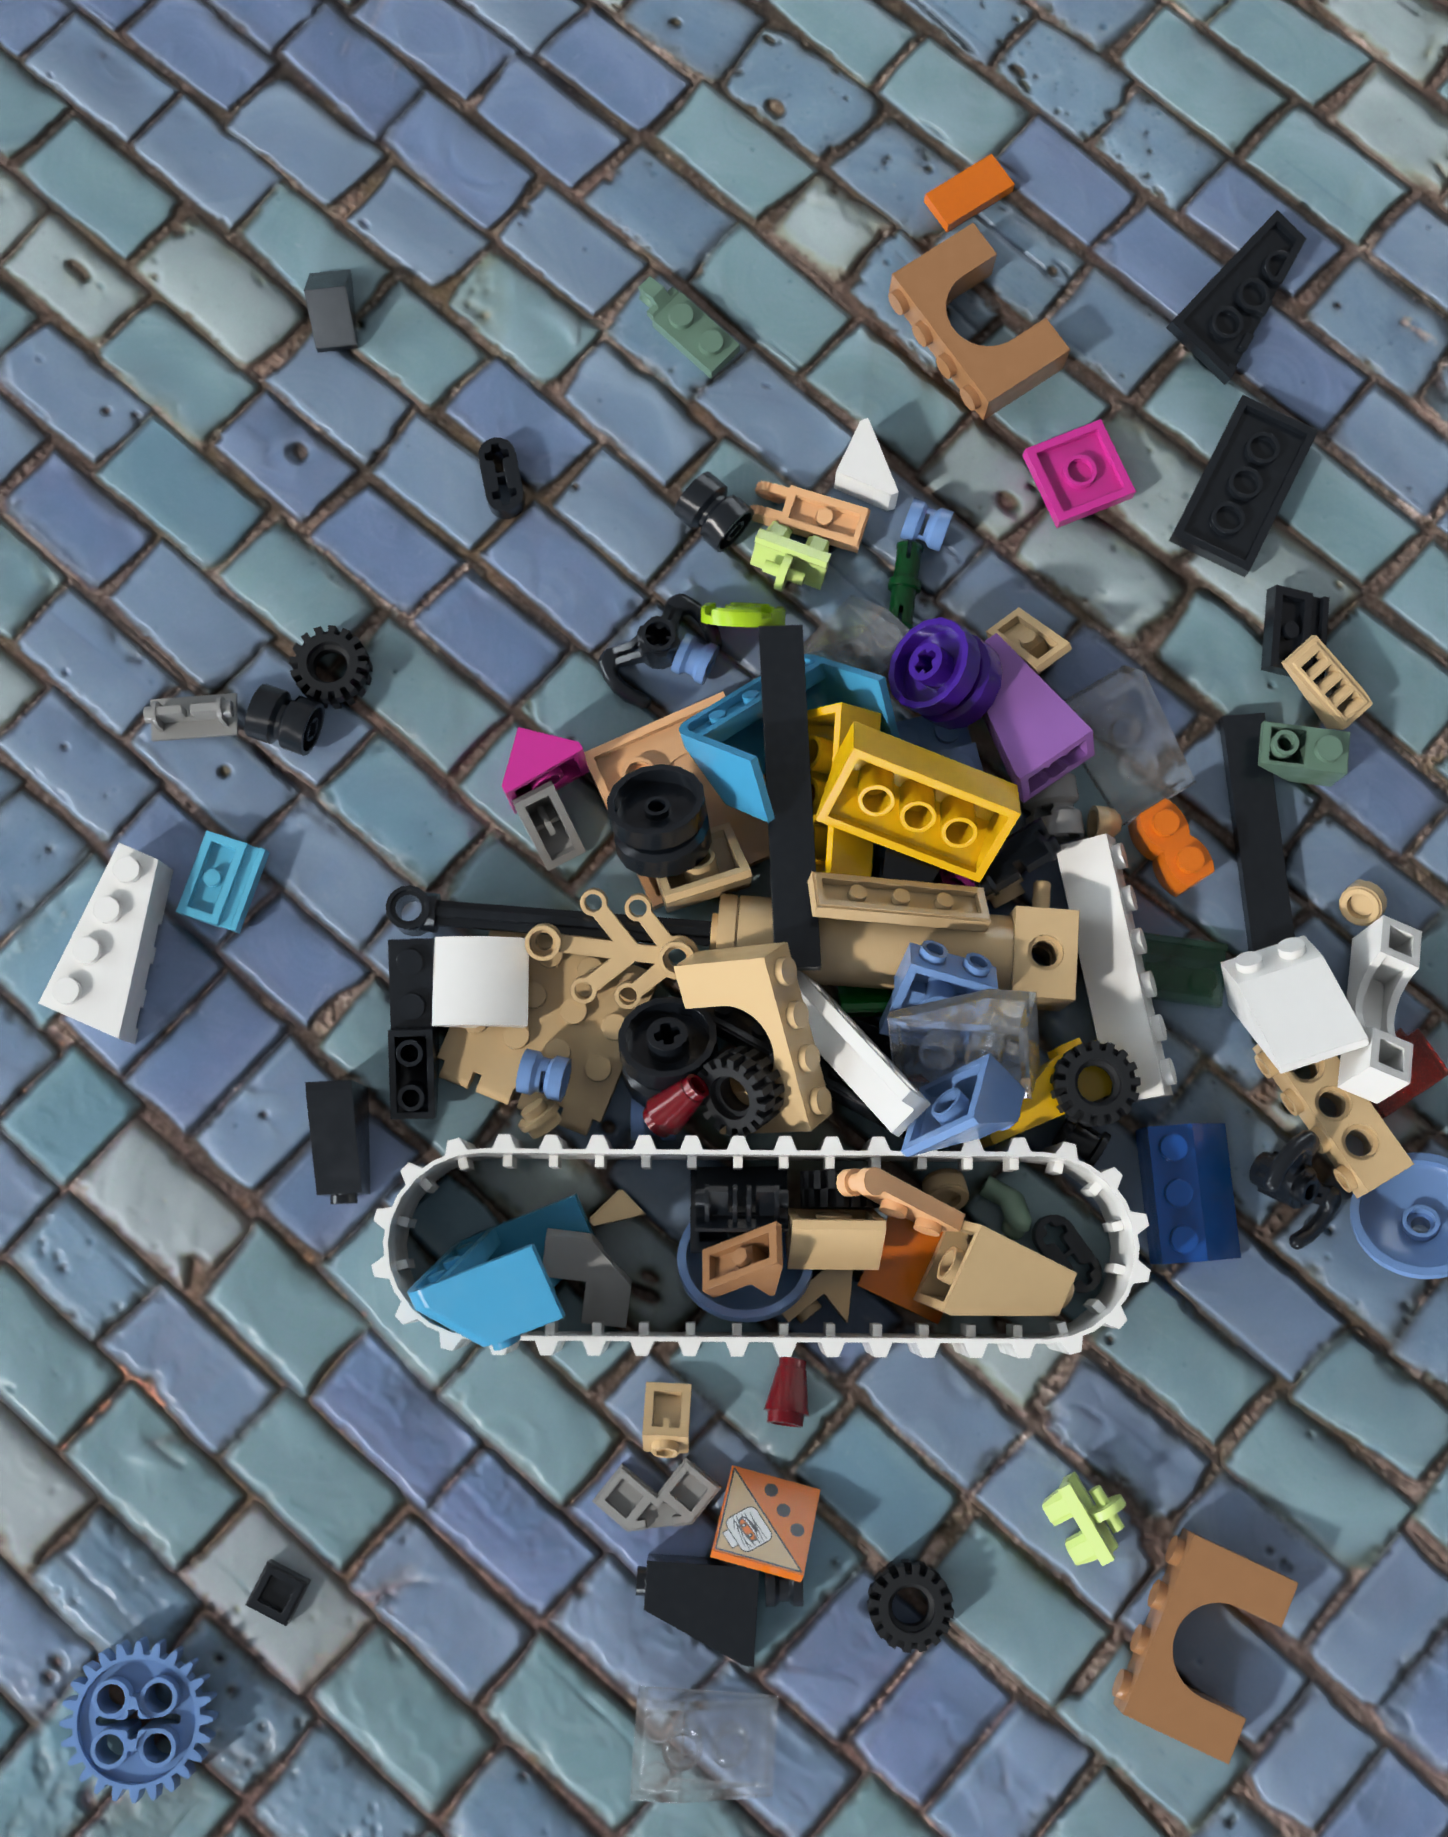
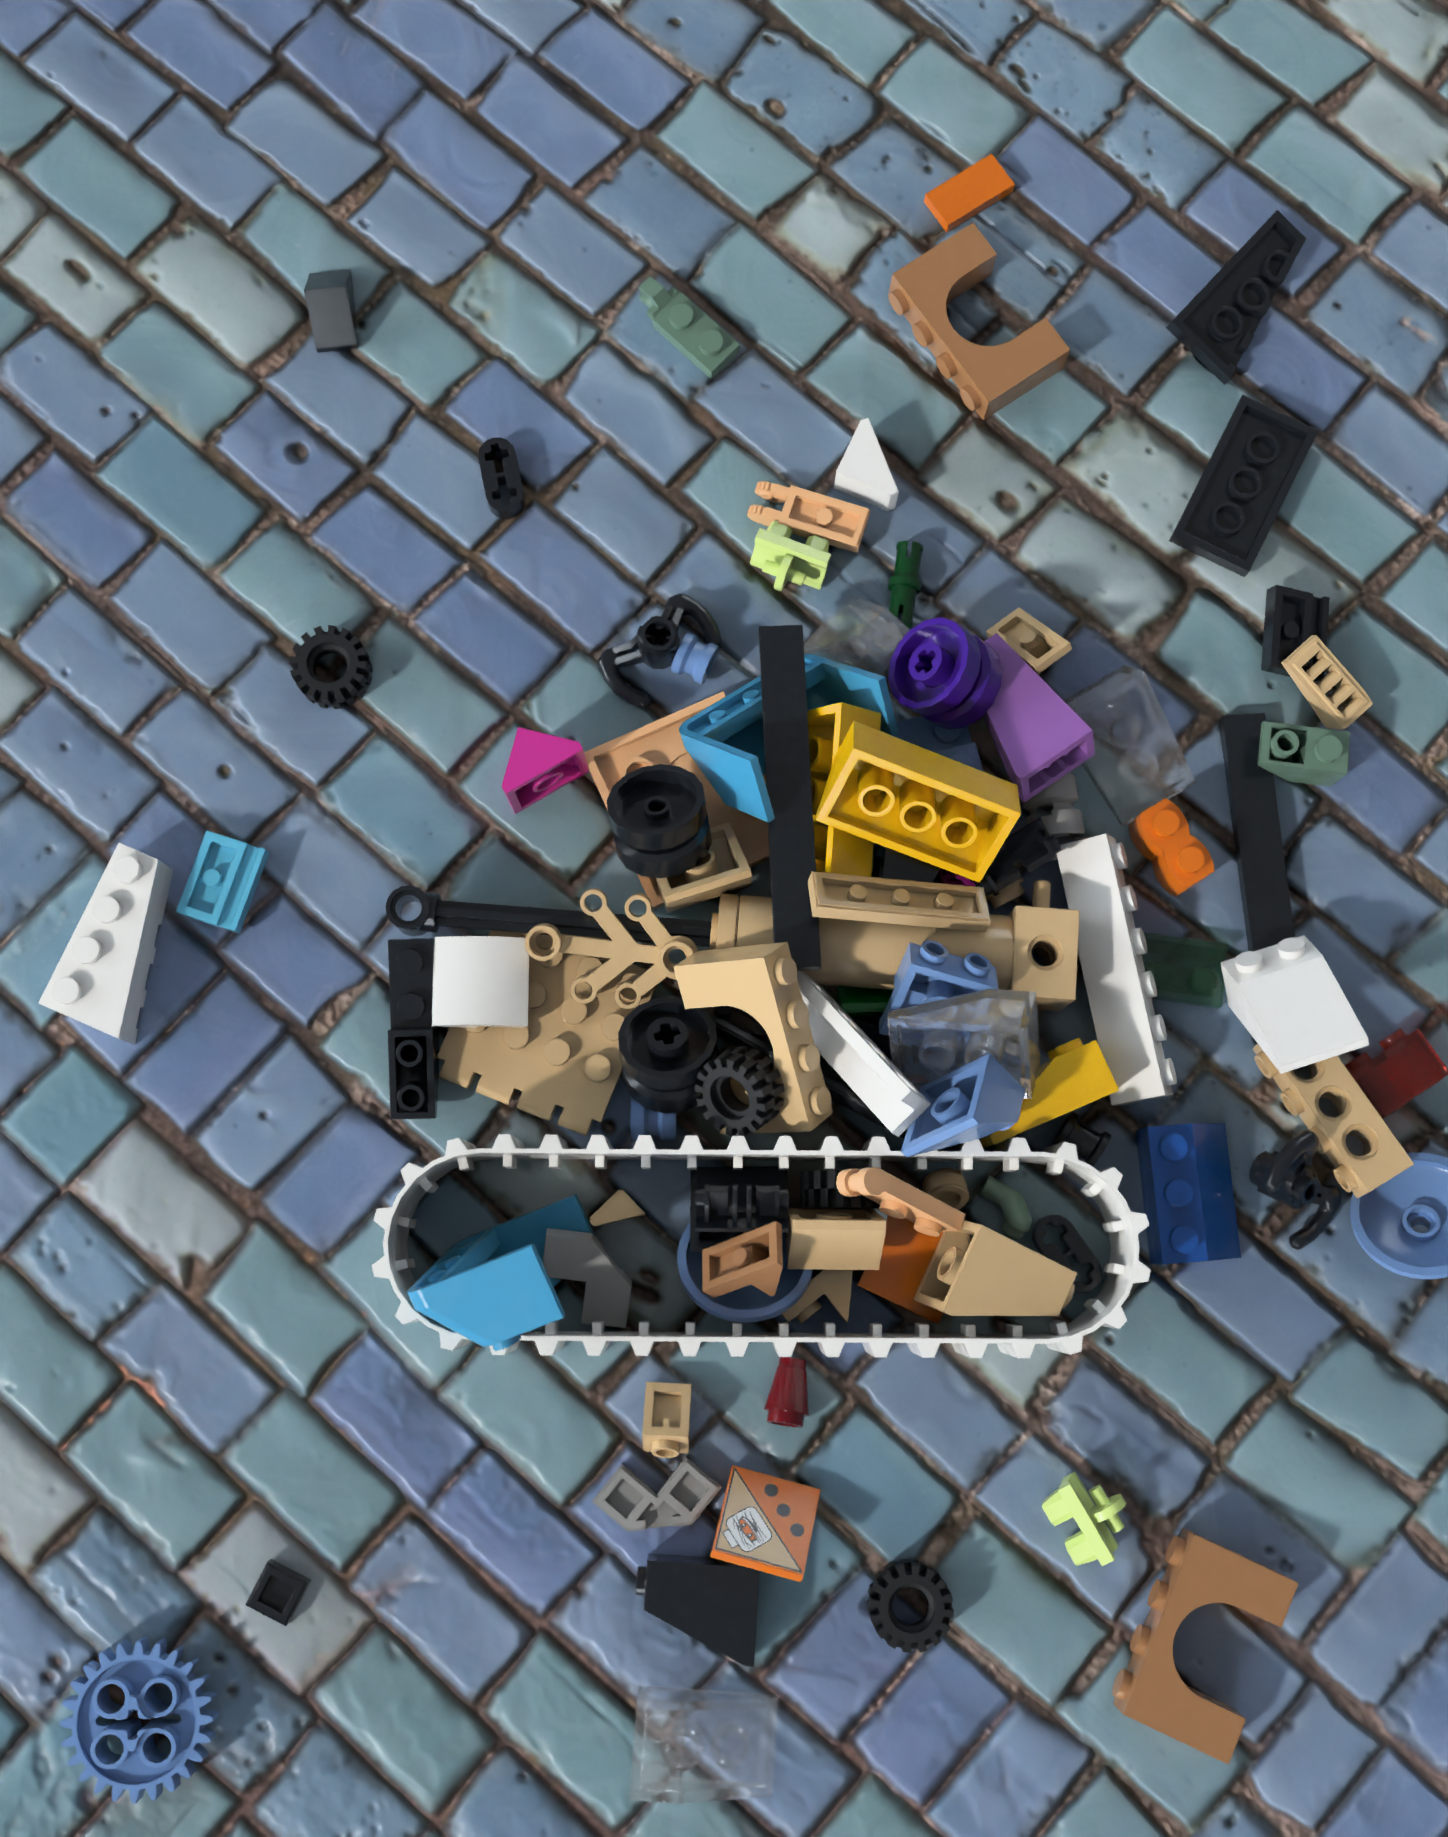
light grey hinge [143,693,238,742] -> none
black wheel [244,684,325,756] -> none
black slope [305,1080,370,1205] -> none
light grey slope [512,781,586,871] -> none
medium blue wheel [516,1048,572,1102] -> none
tan plate [518,1098,562,1139] -> none
dark red cone [643,1074,709,1138] -> none
black wheel [674,471,754,552] -> none
lime tile [701,602,786,628] -> none
black wheel [764,1572,803,1607] -> none
medium blue wheel [900,497,954,552] -> none
dark pink plate [1022,419,1136,528] -> none
black tyre [1050,1041,1141,1127] -> none
tan hinge [1086,805,1123,838] -> none
white arch [1337,915,1422,1104] -> none
tan tile [1339,879,1387,926] -> none

